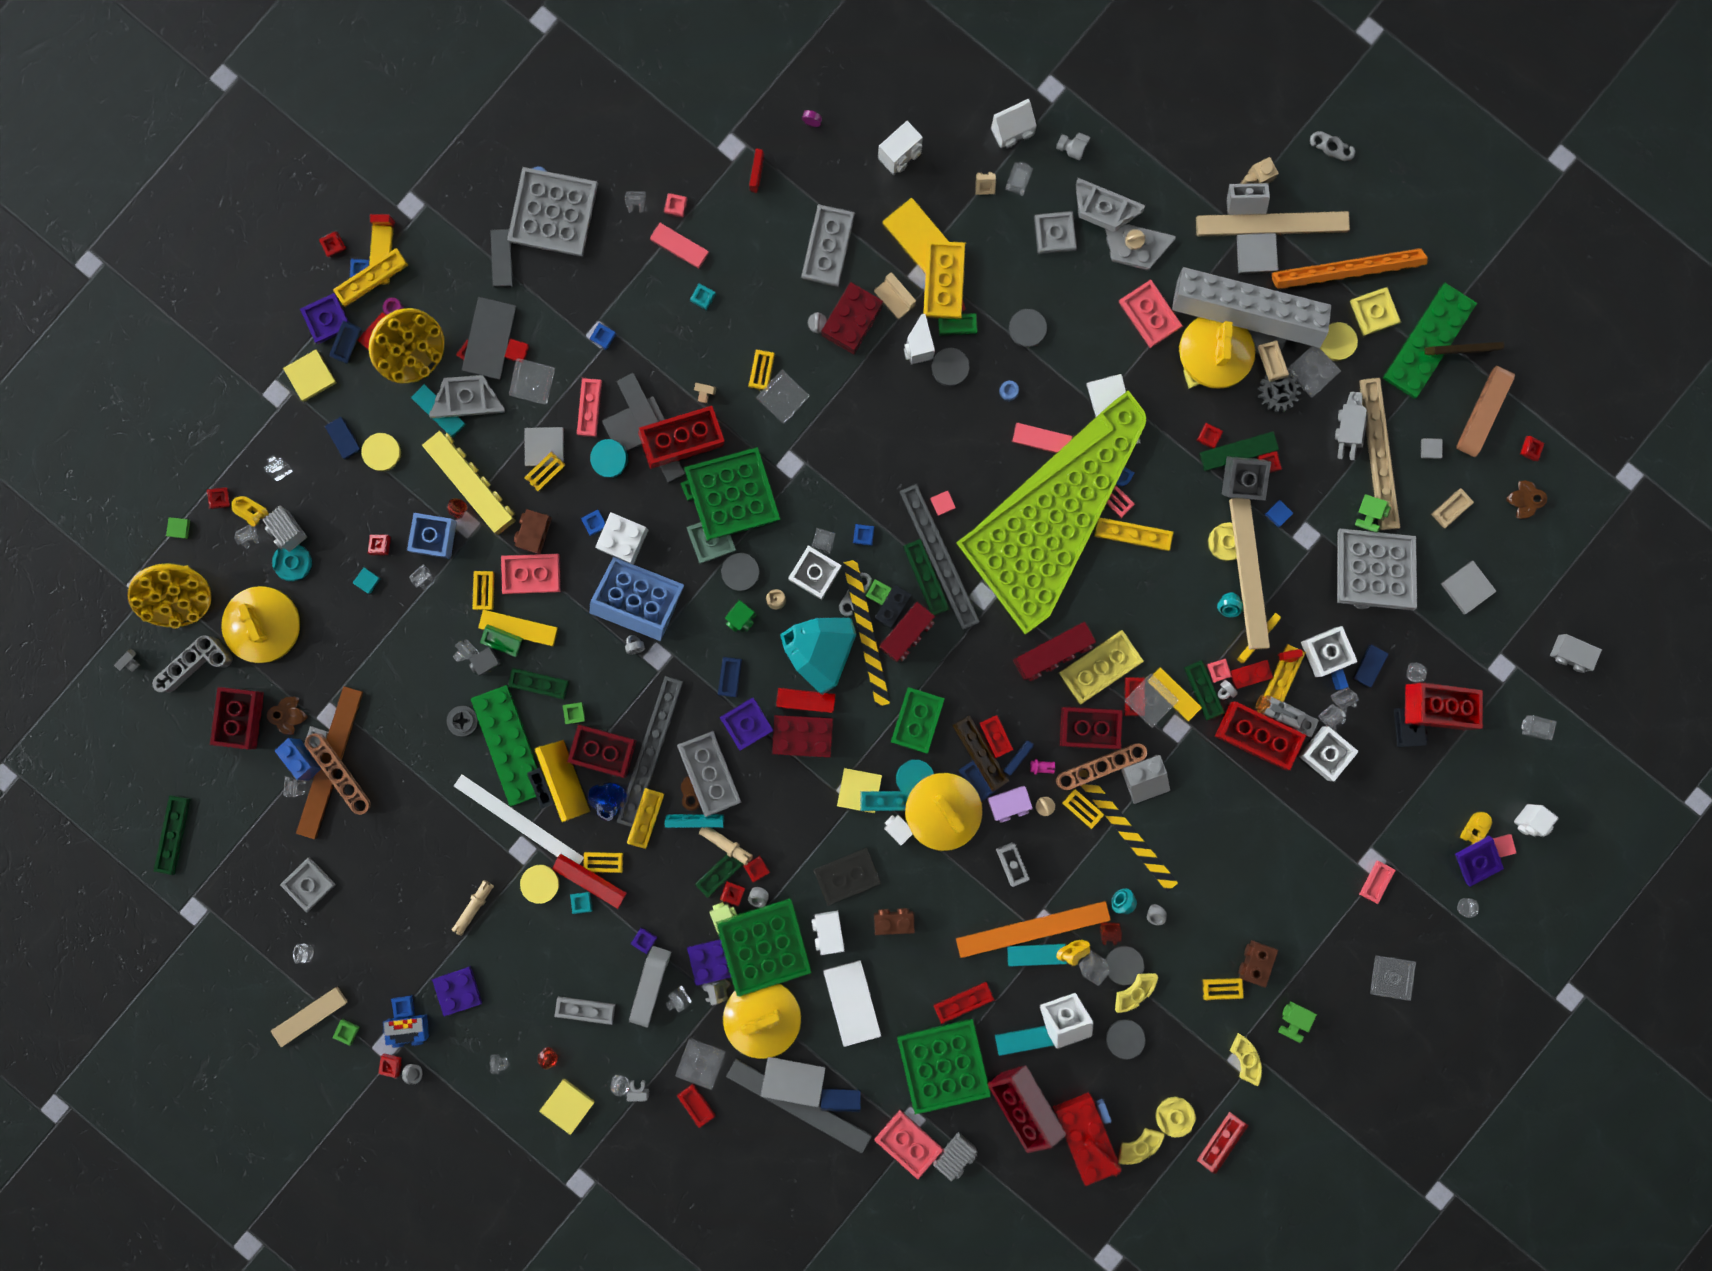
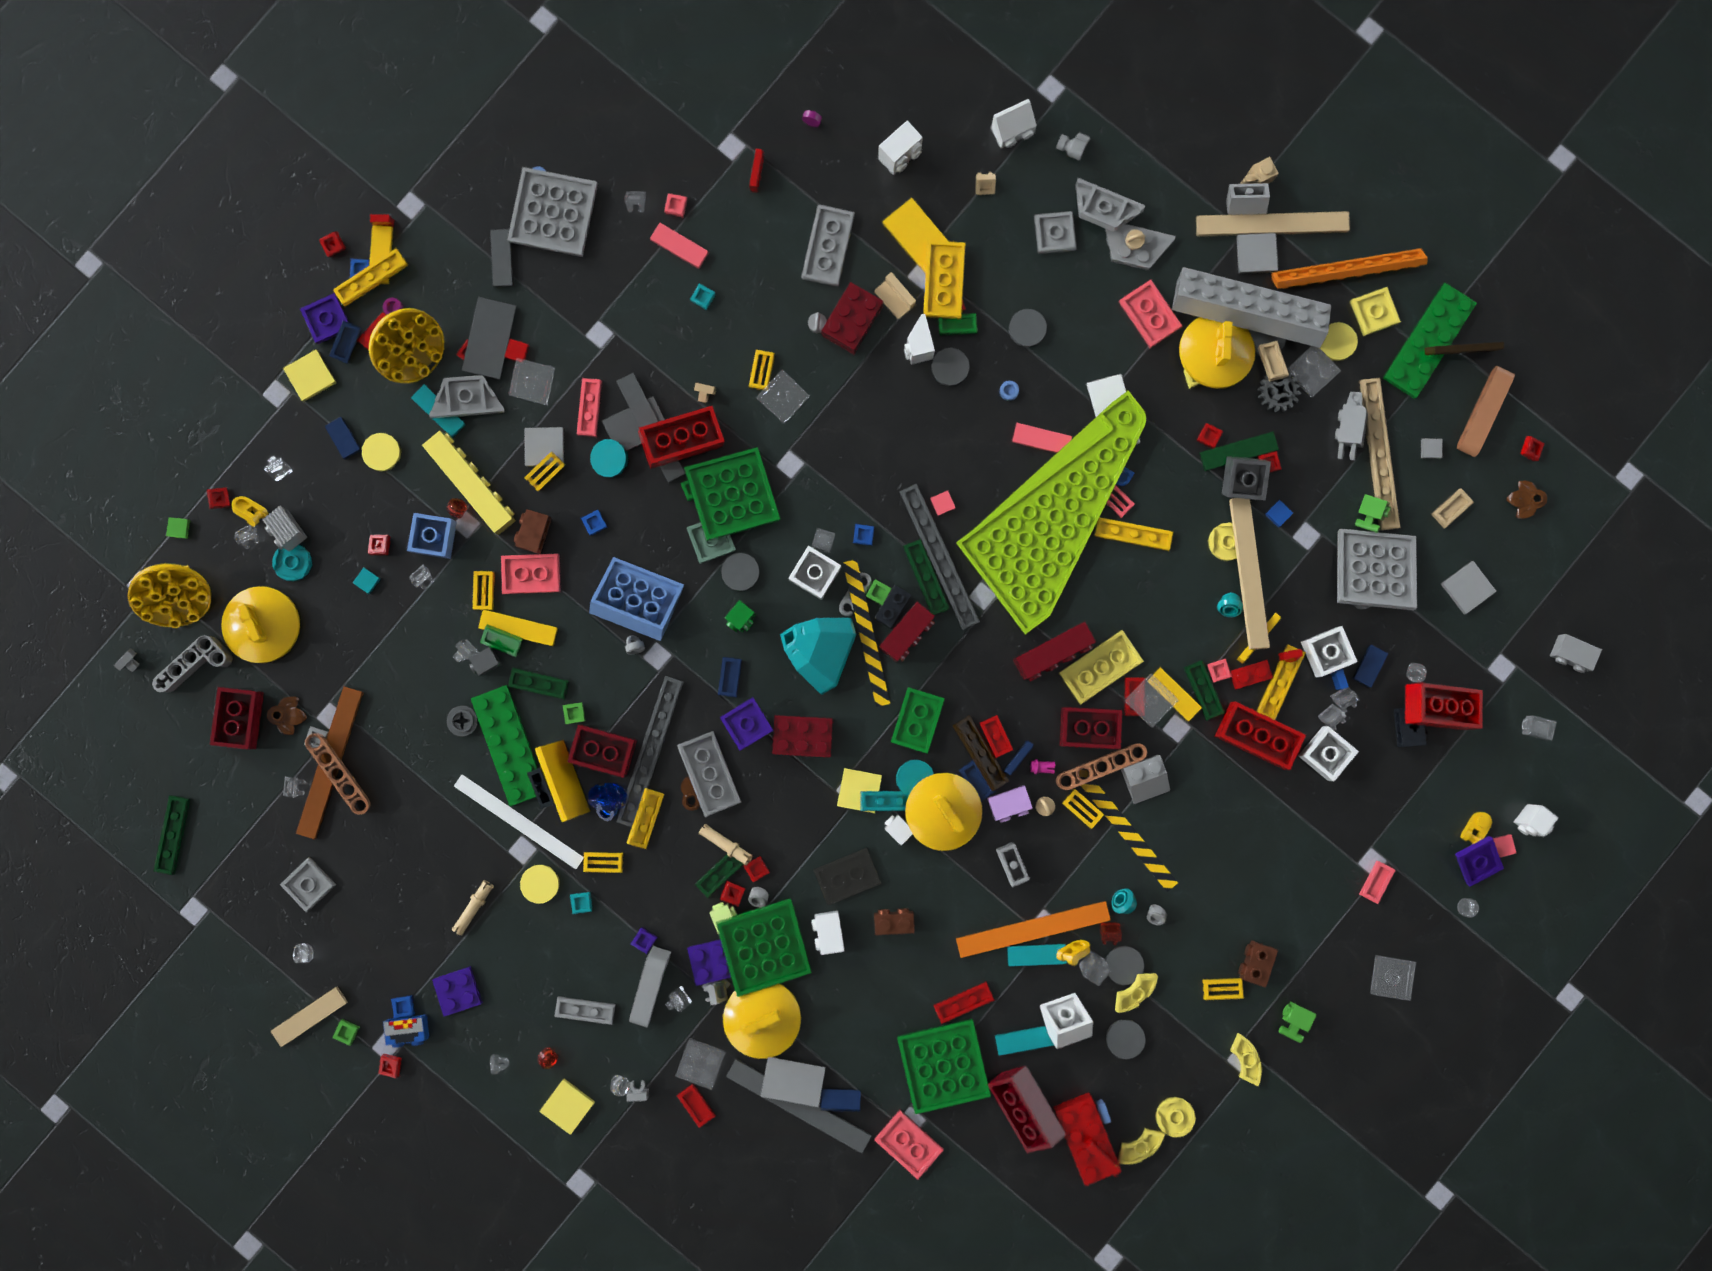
blue brick [275,738,322,781] -> none
light grey tile [402,1064,423,1085] -> none
red tile [552,854,627,909] -> none
blue tile [589,323,616,350] -> none
white brick [595,512,648,565] -> none
teal tile [665,814,724,827] -> none
tan tile [766,589,786,609] -> none
red slope [776,688,835,713] -> none
white tile [823,960,881,1047] -> none
light grey brick [933,1132,977,1181] -> none
clear brick [1006,162,1033,195] -> none
red slope [1197,1112,1248,1174] -> none
light grey tile [1217,680,1238,699] -> none
light grey plate [1255,695,1319,738] -> none
light grey piece [1310,132,1355,161] -> none

